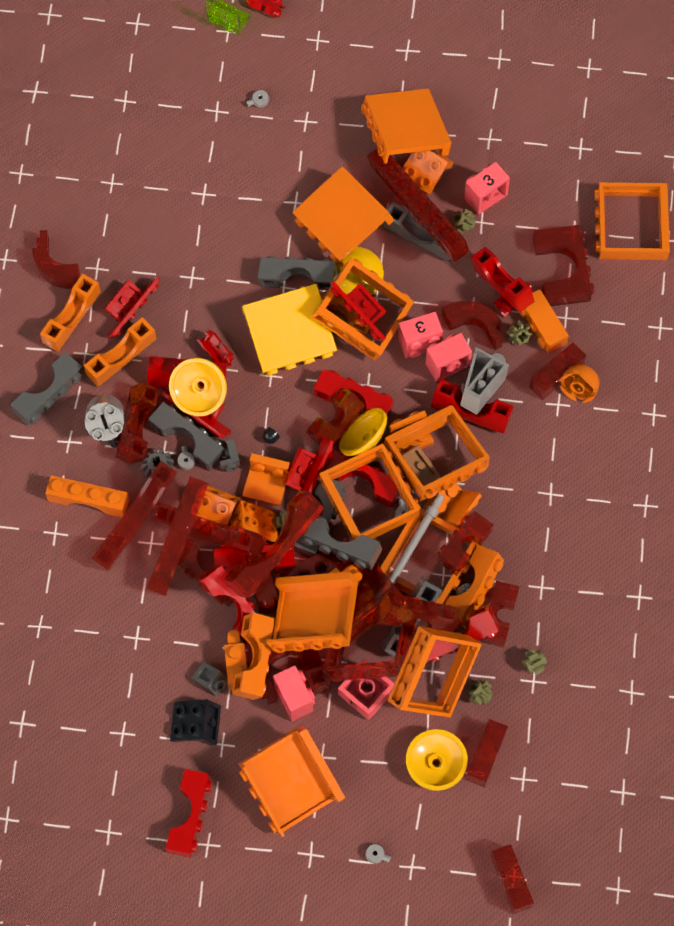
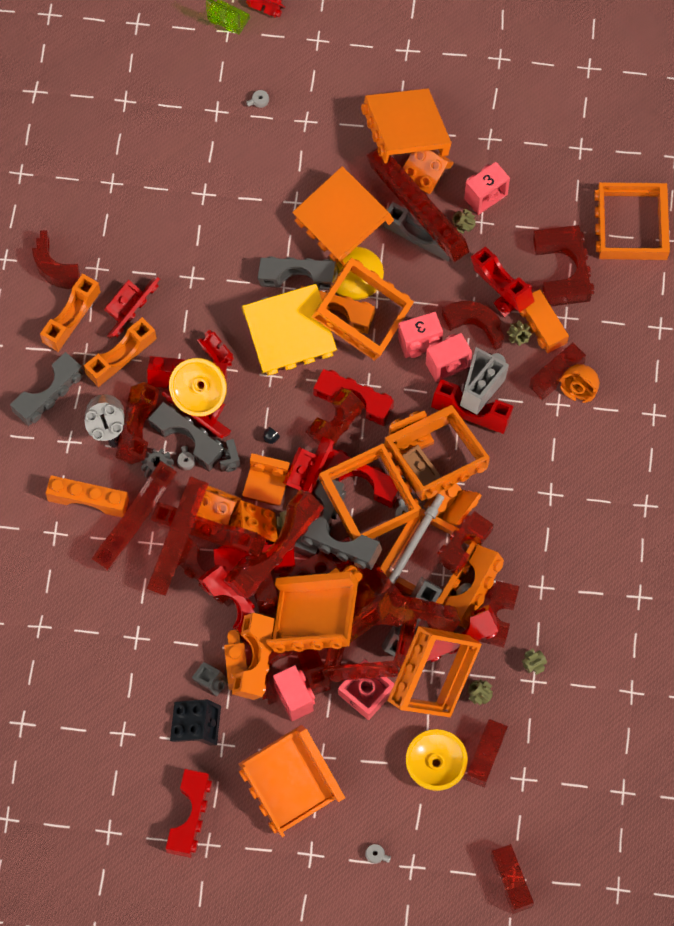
red bracket [330,281,387,342] -> none
yellow dish [339,408,387,456] -> none

